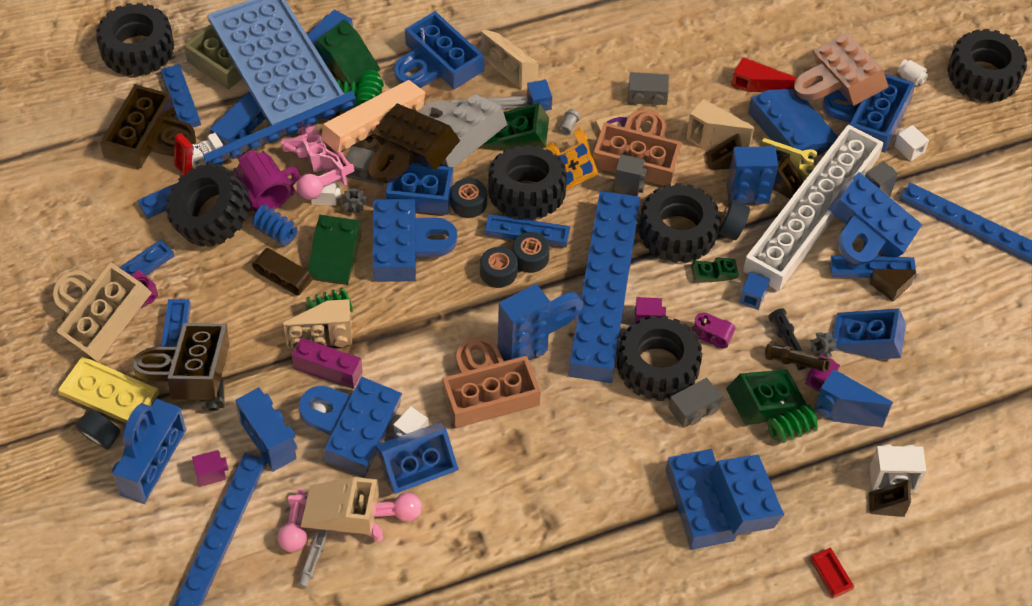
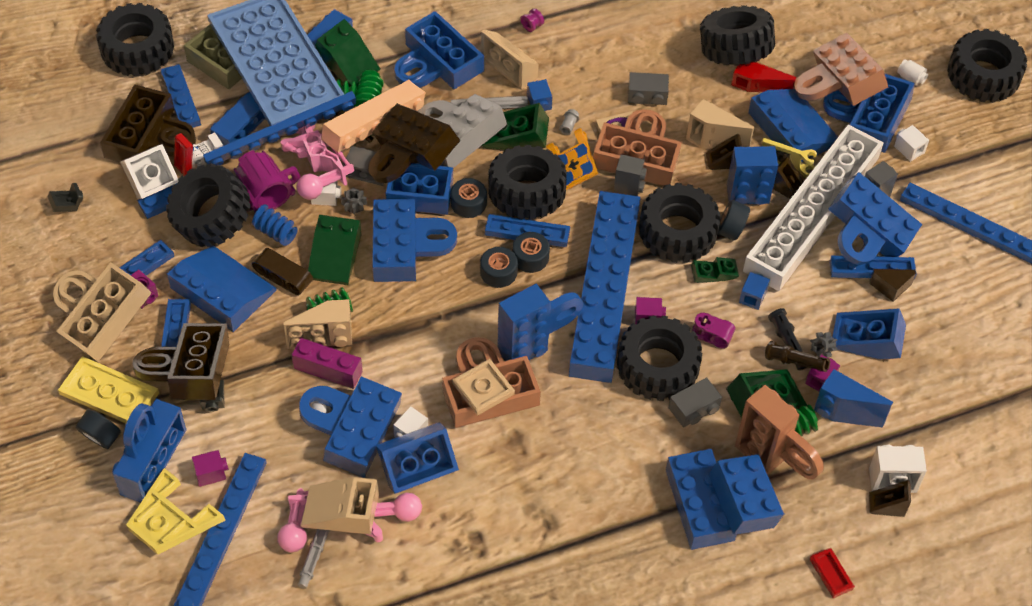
blue brick [235,388,298,472] -> none
none -> pearl dark grey bracket [47,183,83,212]
none -> white brick [121,144,179,199]
none -> light yellow wing [126,468,225,555]
none -> blue slope [167,246,277,332]
none -> tan tile [453,359,515,416]
none -> magenta wheel [520,8,544,32]
none -> black tyre [700,5,775,66]
none -> nougat brick [735,385,824,479]

